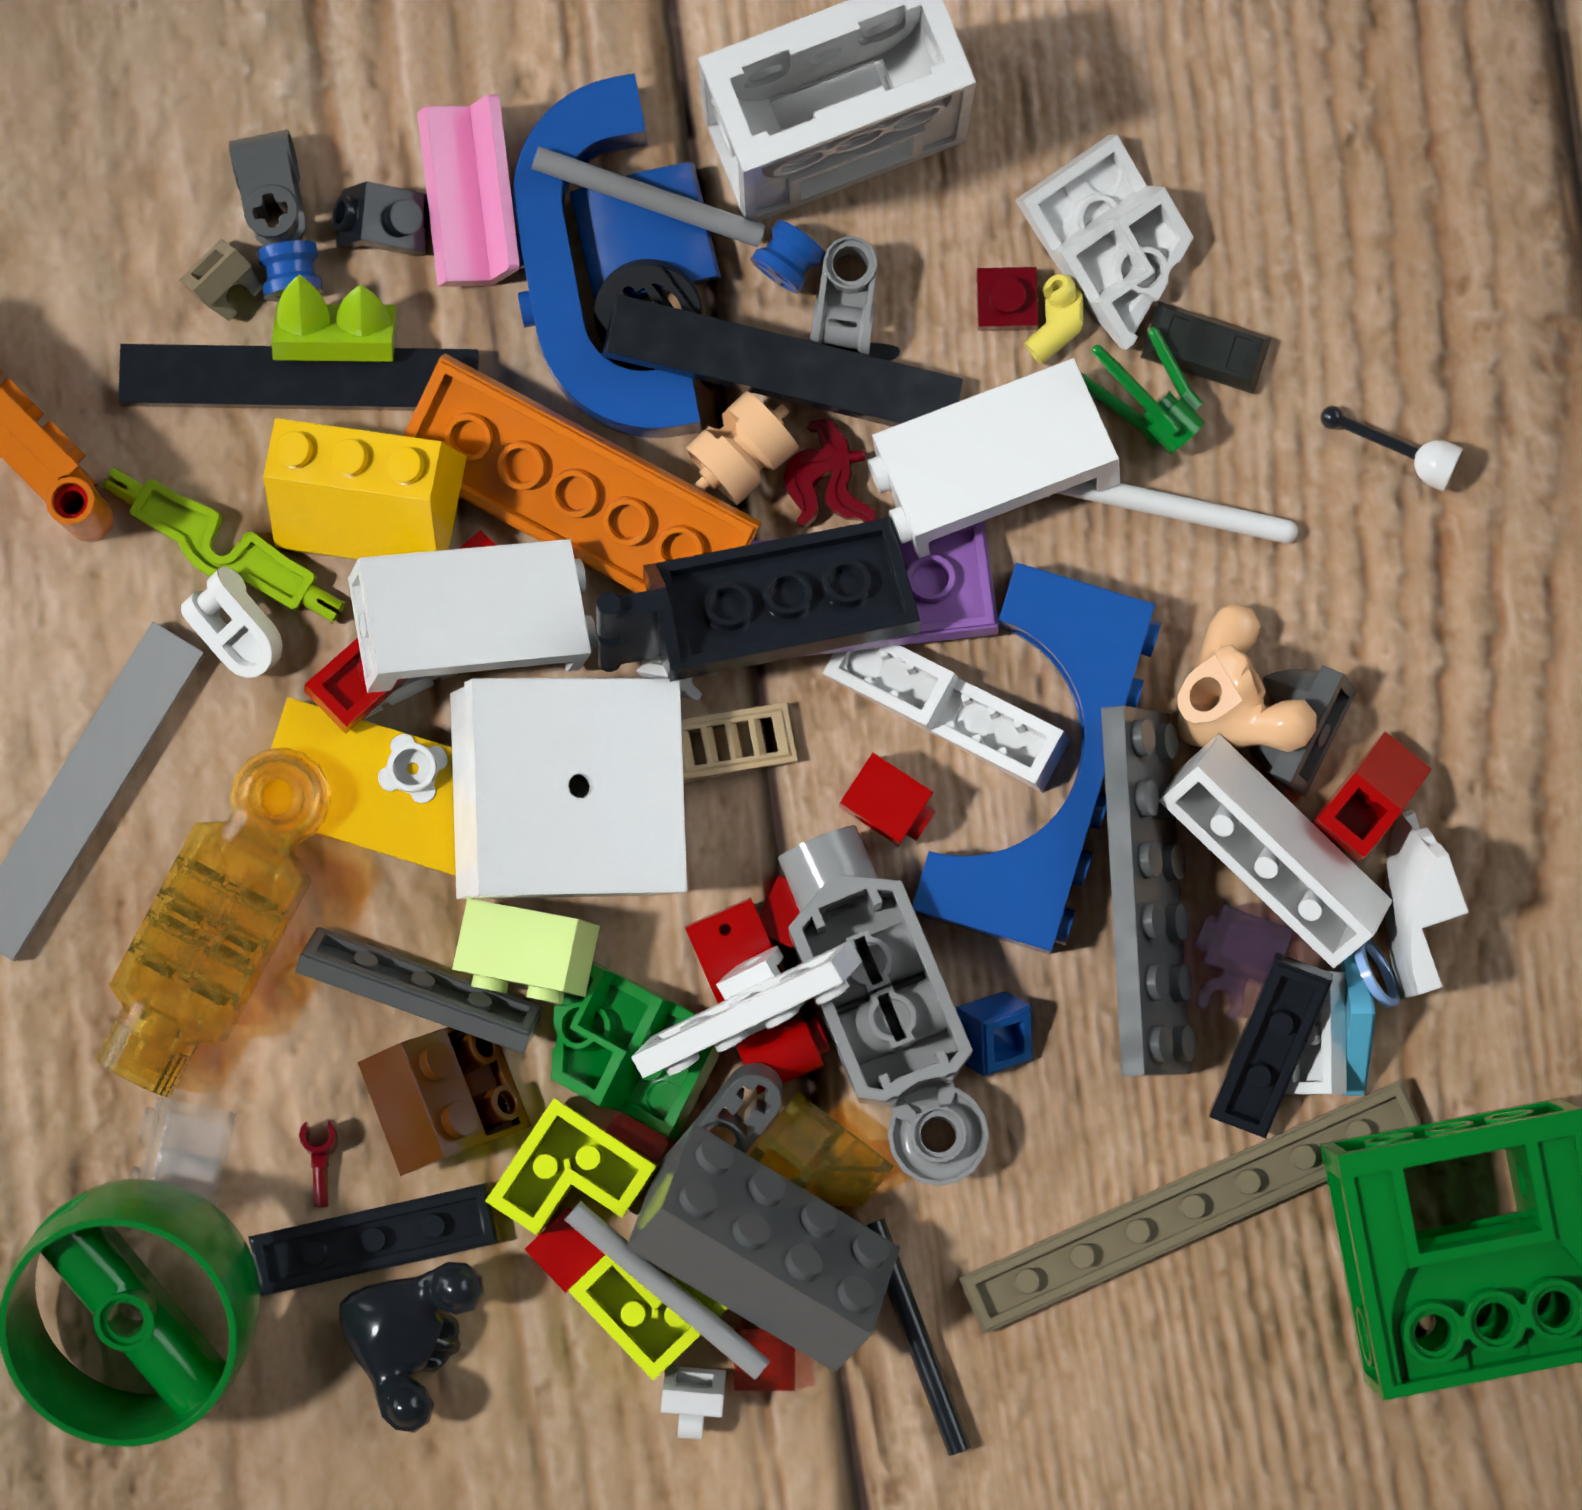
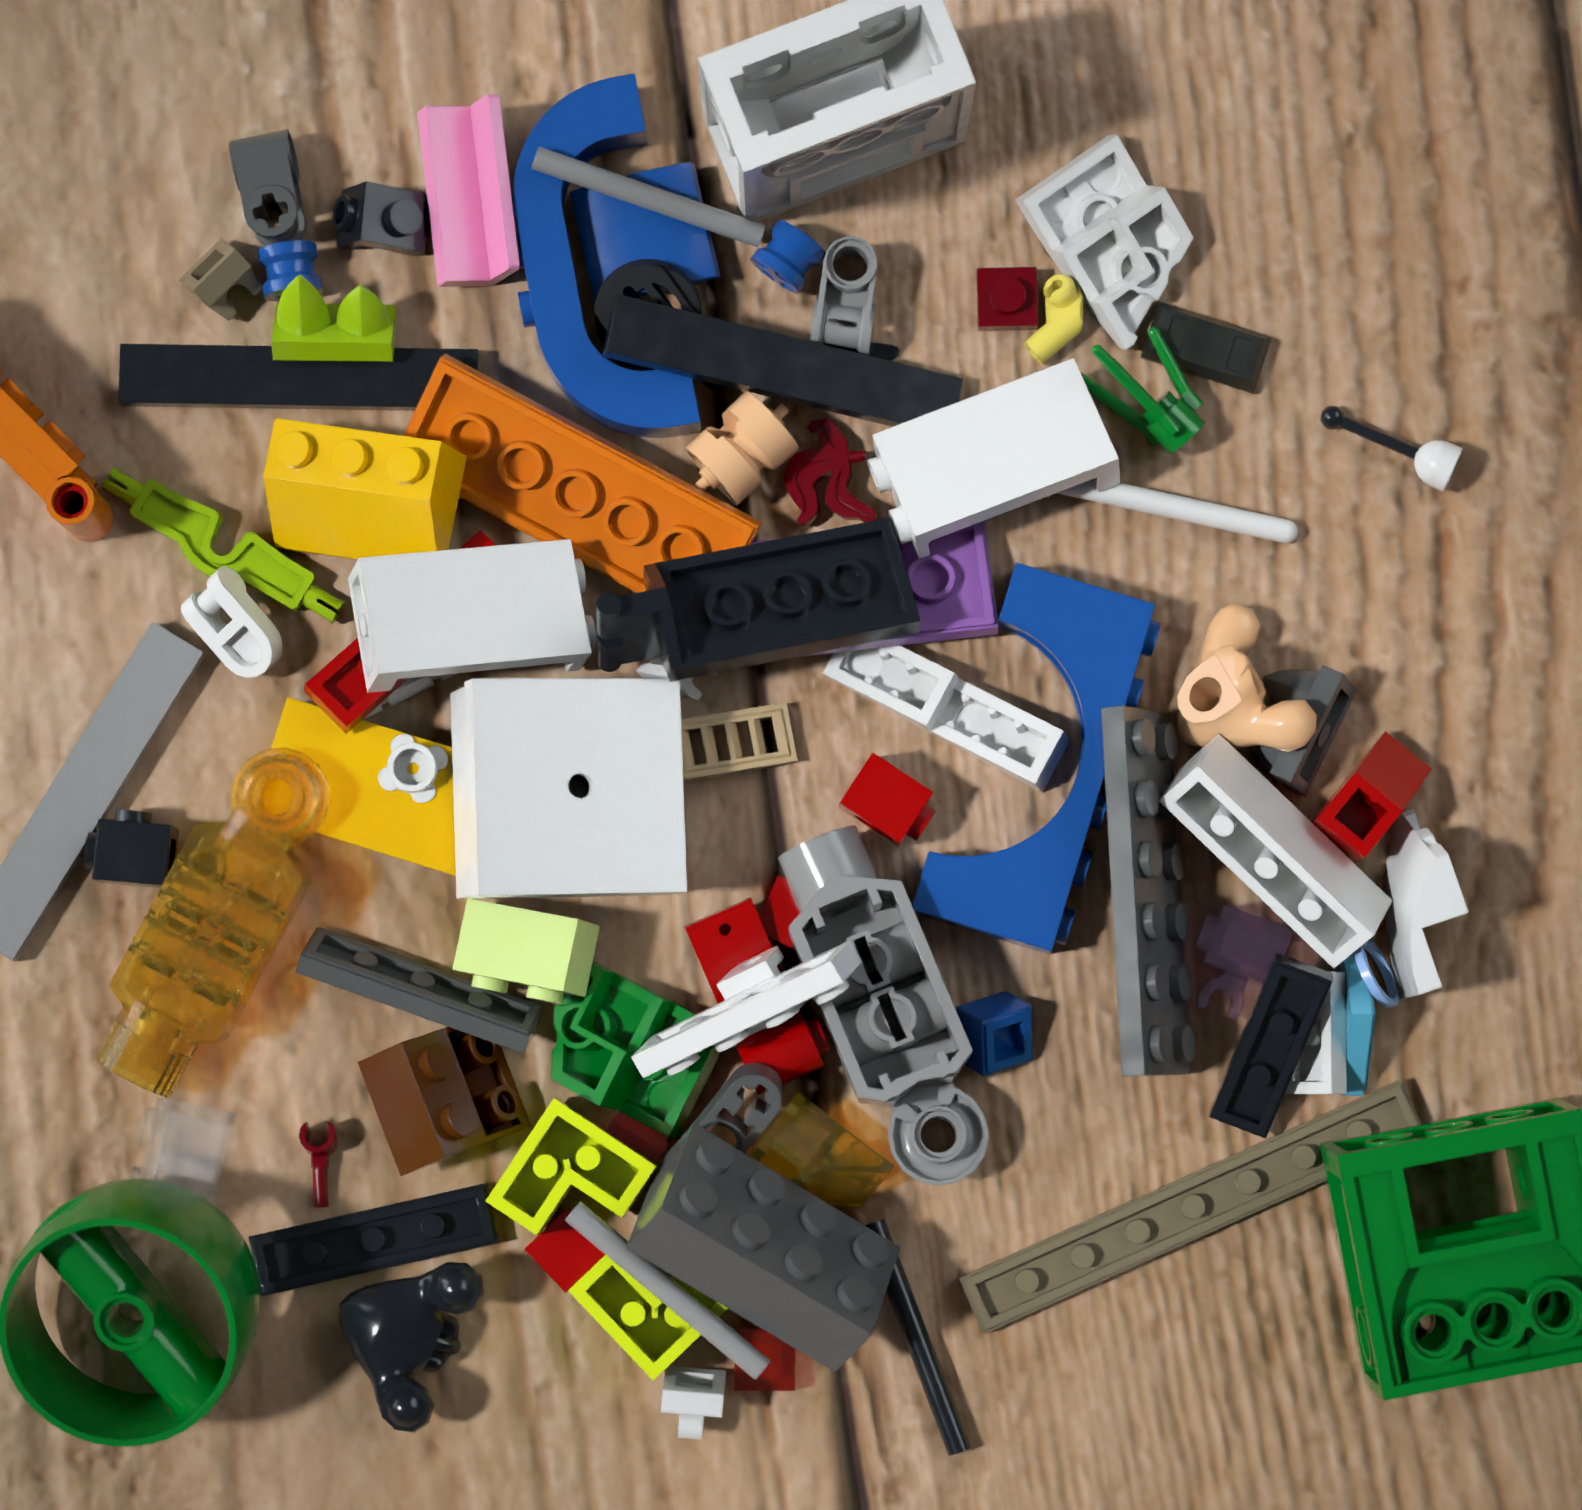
none -> black brick [84,810,179,889]

